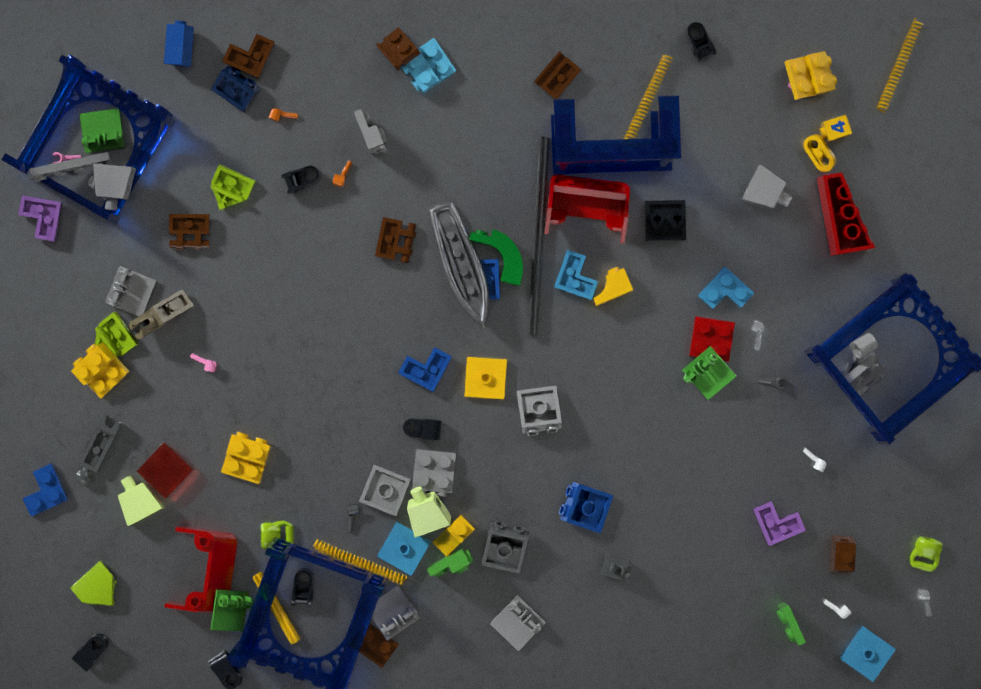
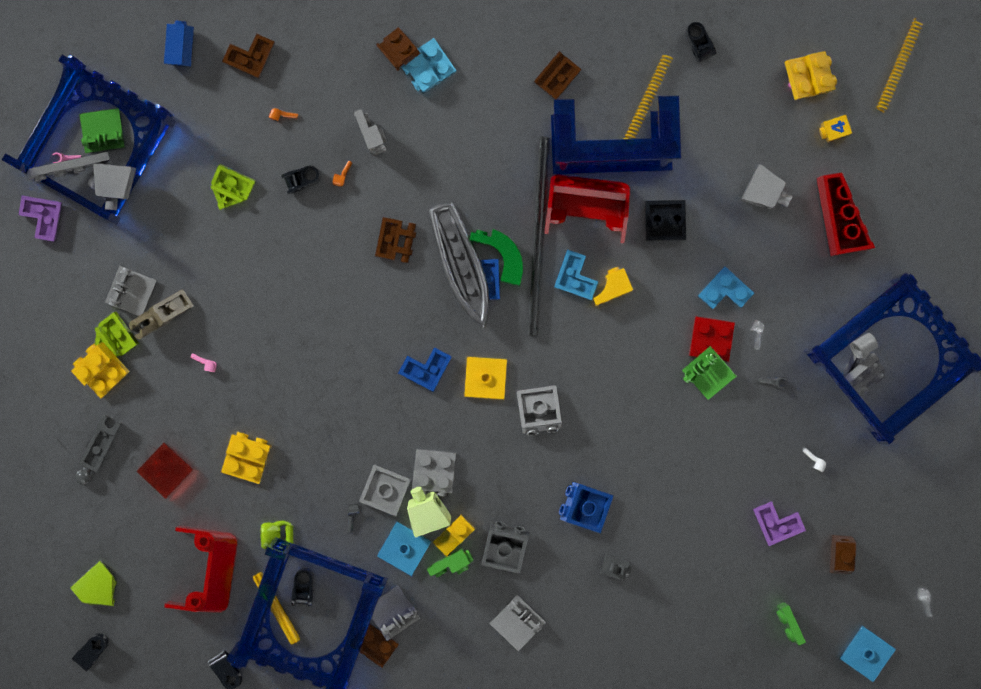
blue plate [23,464,68,516] -> none
yellowish green torso [118,475,165,526] -> none
reddish brown plate [169,214,210,250] -> none
bright green hinge [210,590,255,632] -> none
dark blue bracket [211,66,260,112] -> none
yellow piece [313,539,407,586] -> none
black piece [403,419,442,440] -> none
yellow plate [804,134,836,172] -> none
white hand [823,600,851,619] -> none
lime piece [910,536,943,572] -> none

